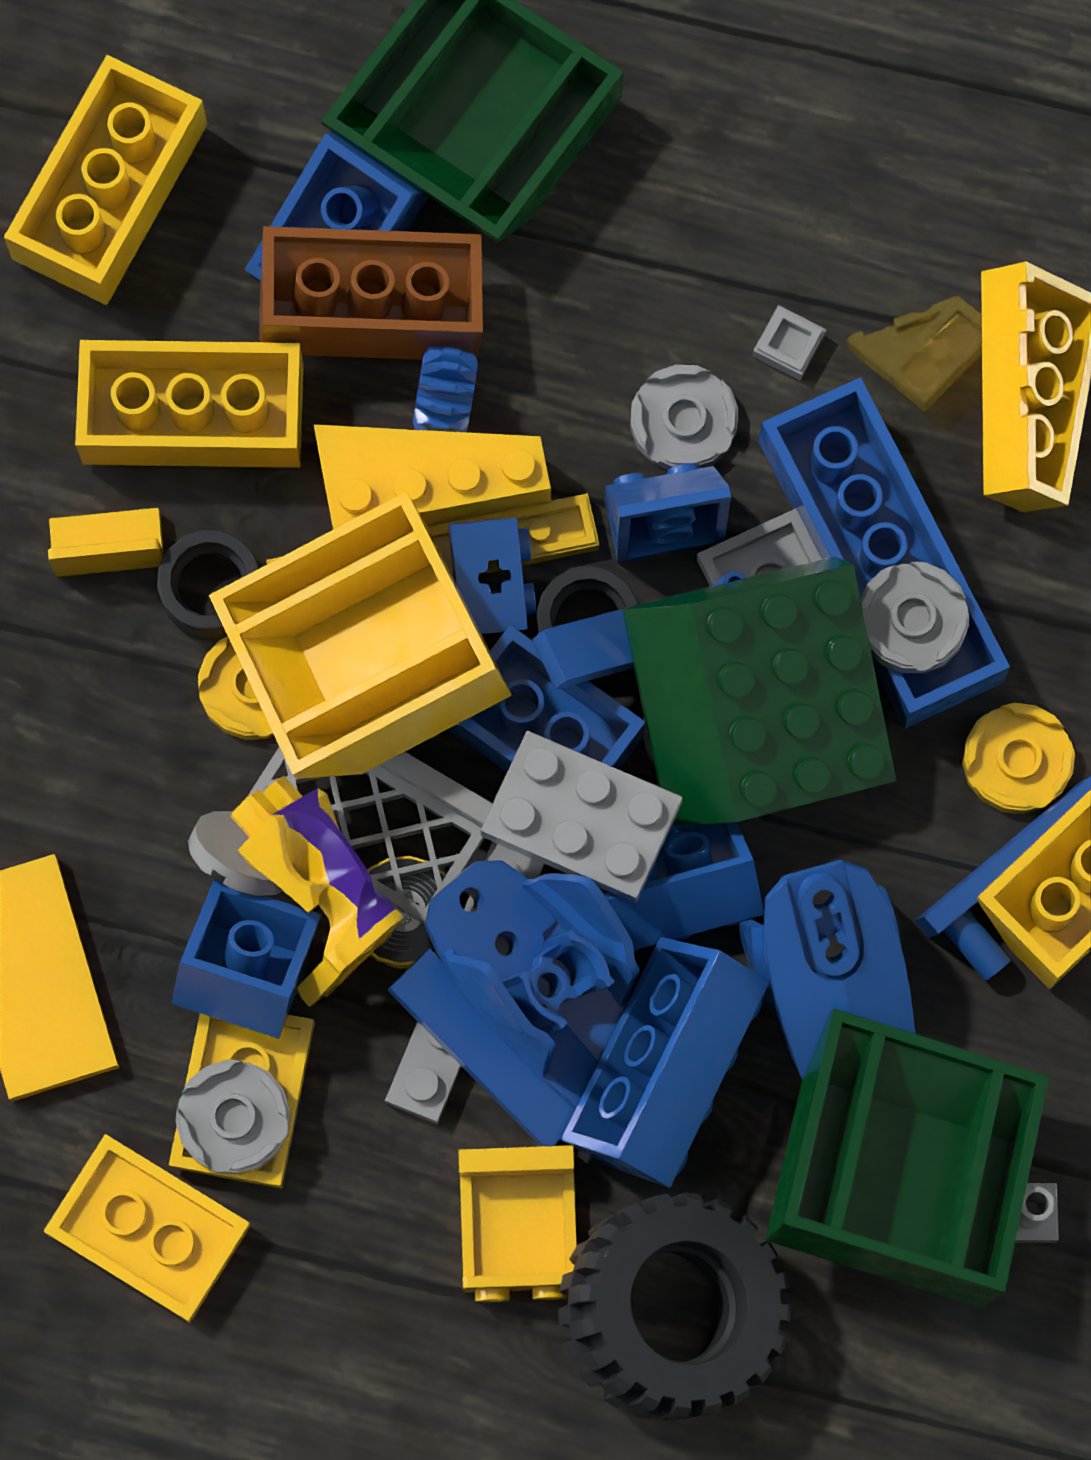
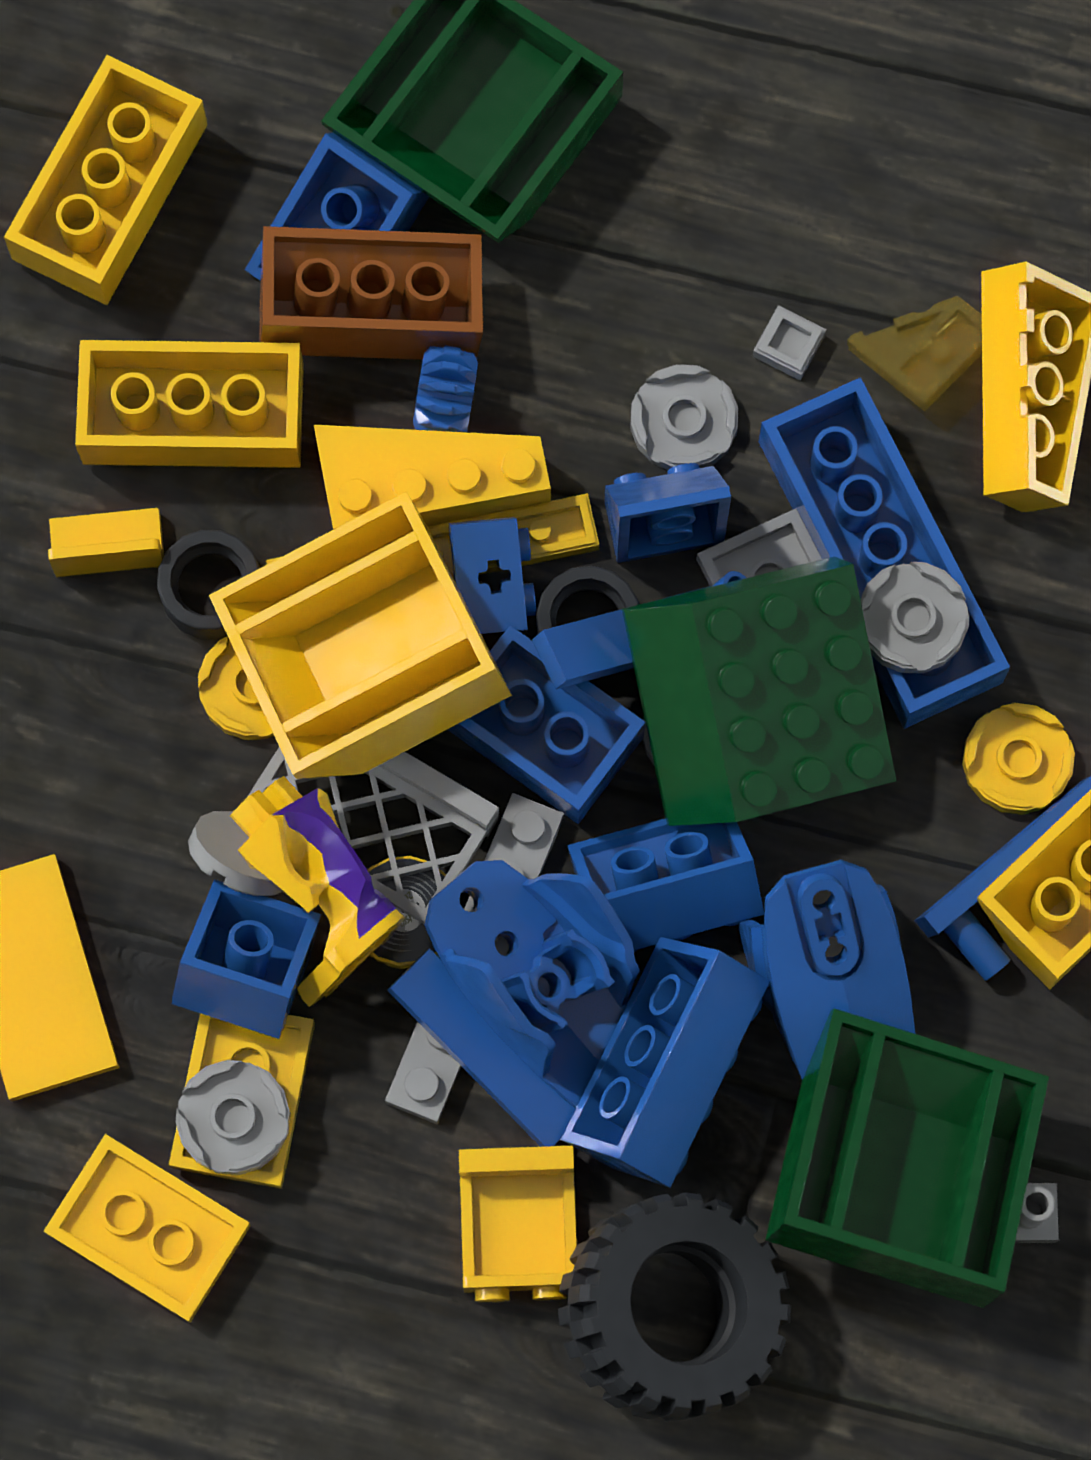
light grey plate [480,731,682,903] -> none

